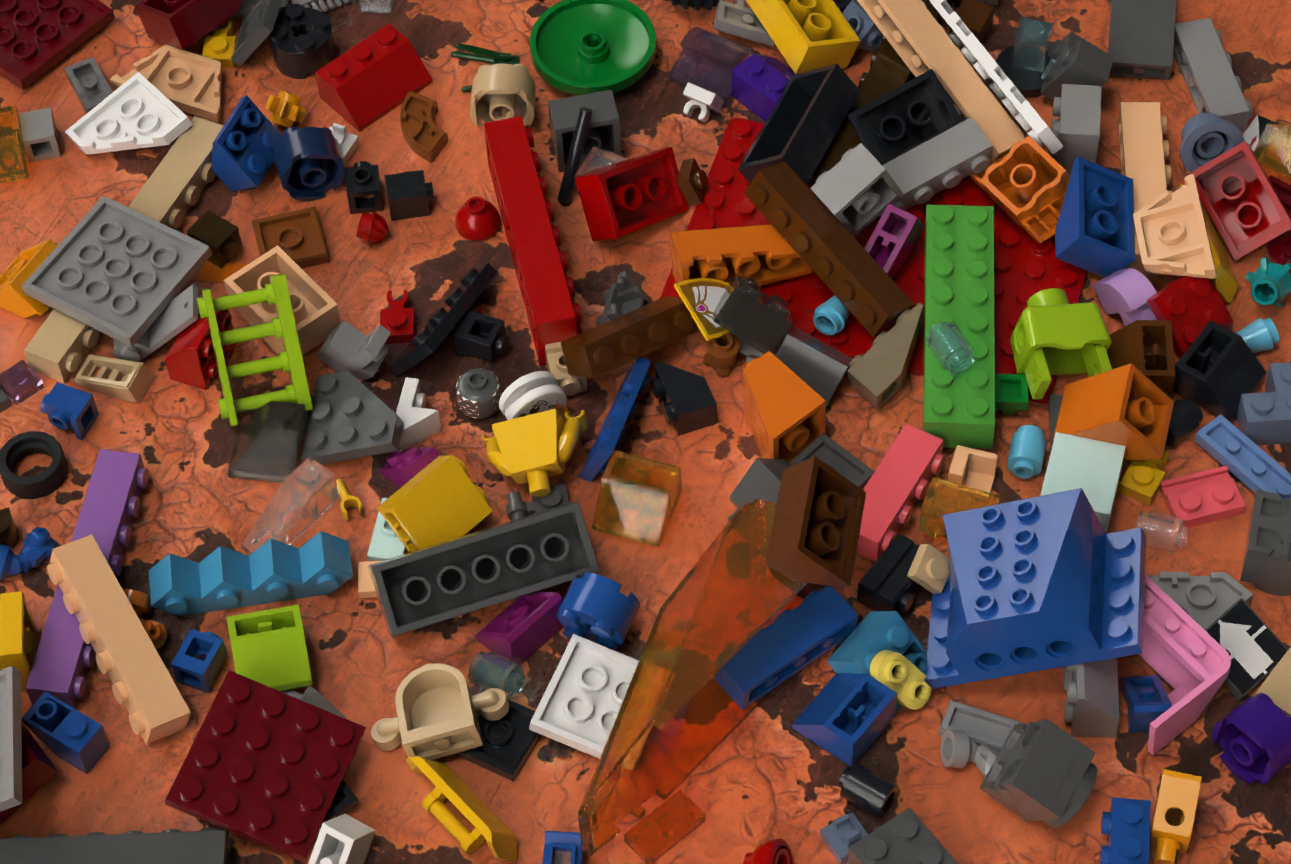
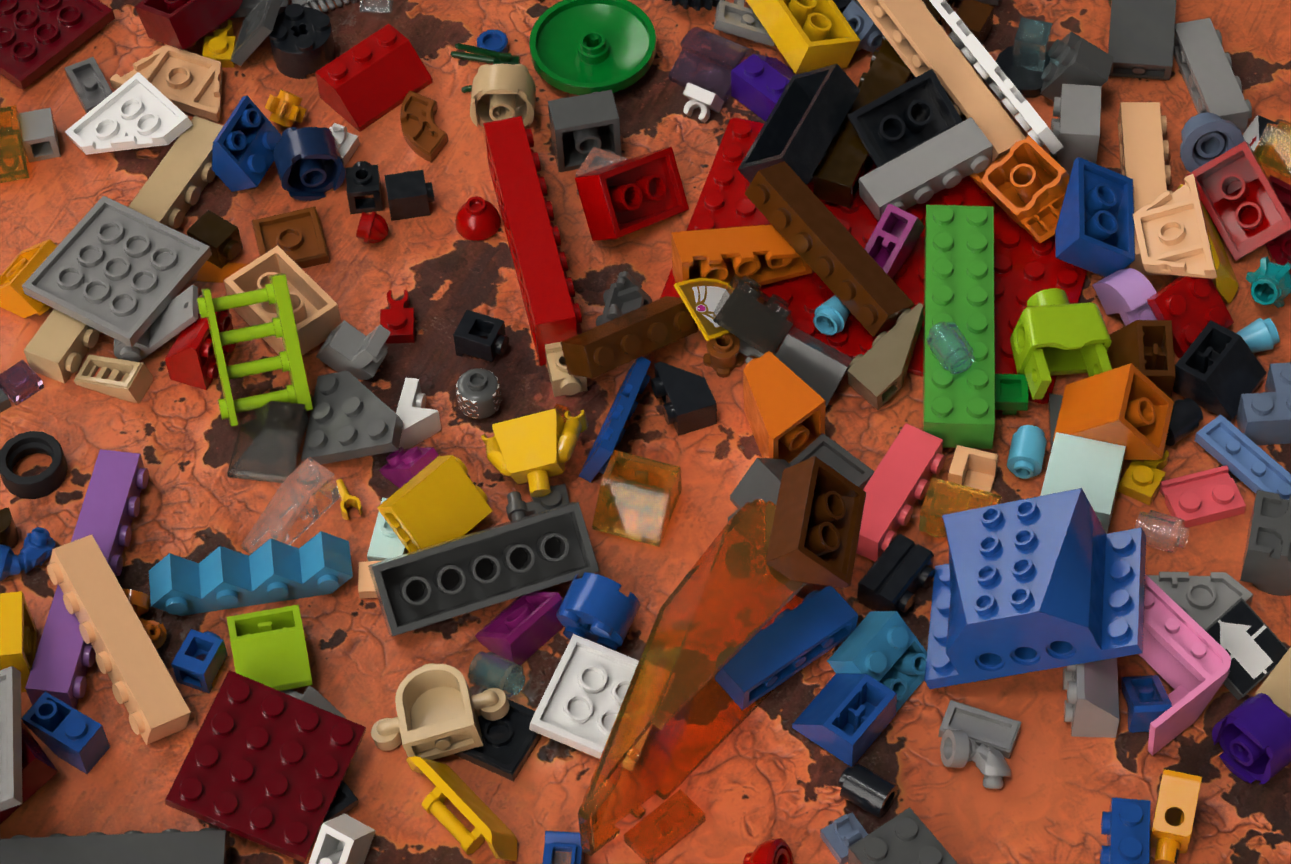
blue brick [40,382,99,440] -> none
black wing [388,263,498,377] -> none
white head [499,371,567,420] -> none
black bar [557,107,593,203] -> none
reddish brown plate [677,158,708,206] -> none
light grey brick [810,143,903,237] -> none
light yellow plate [870,650,932,709] -> none
tan plate [907,544,950,594] -> none
dark grey piece [980,719,1097,828] -> none
none -> blue tile [477,30,509,53]

